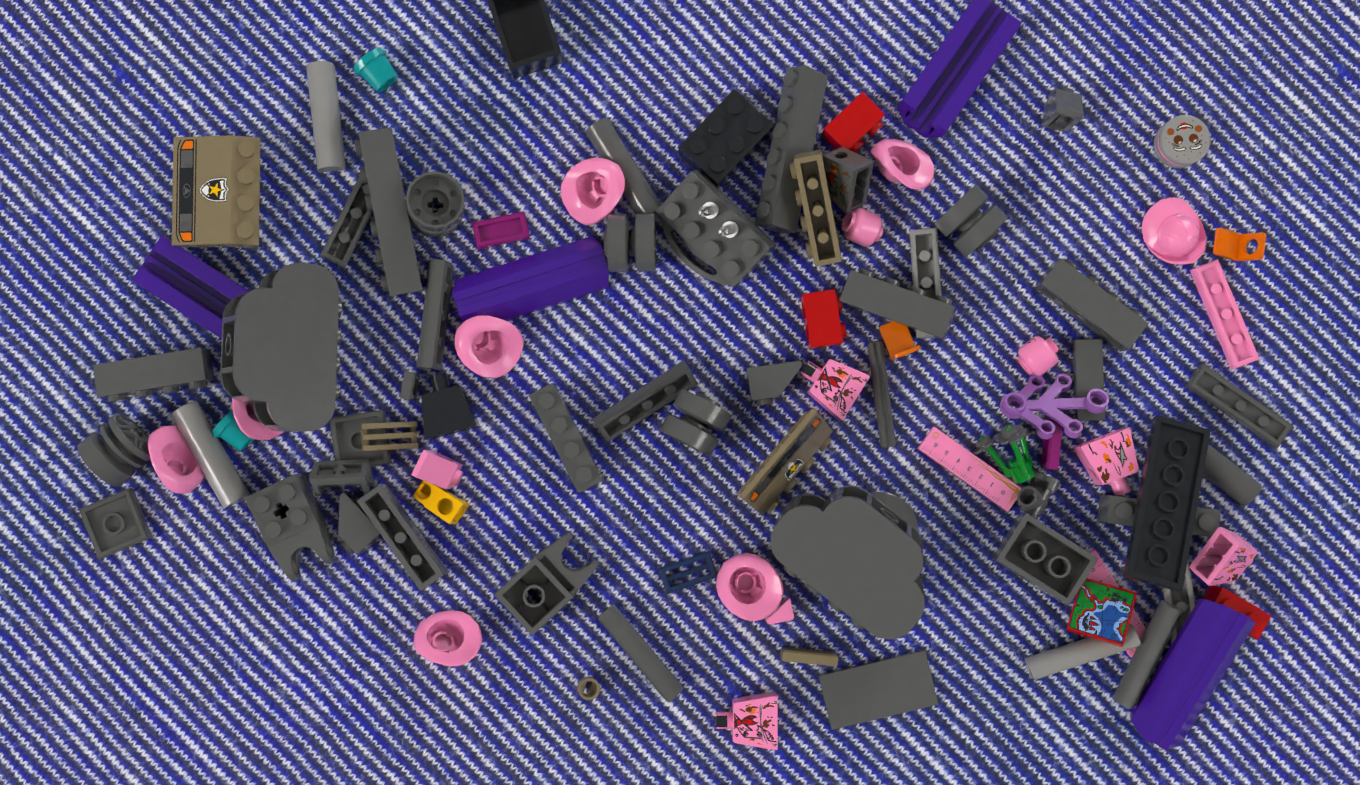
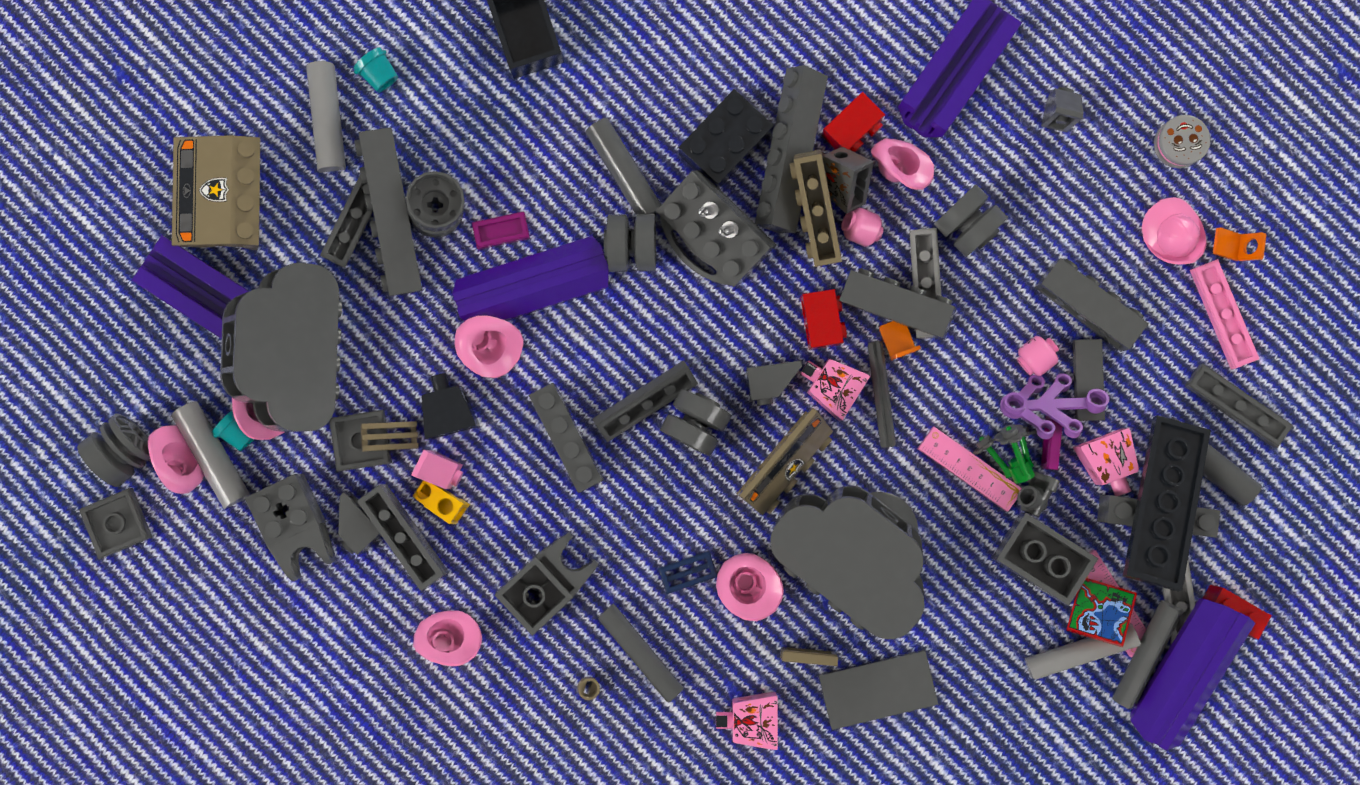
dark grey brick [93,347,215,402] -> none
dark grey hinge [309,459,374,496] -> none
dark grey tile [400,371,420,401] -> none
dark grey brick [416,259,454,371] -> none
bright pink hat [561,157,625,225] -> none
bright pink slope [765,596,794,625] -> none
bright pink torso [1189,527,1258,586] -> none

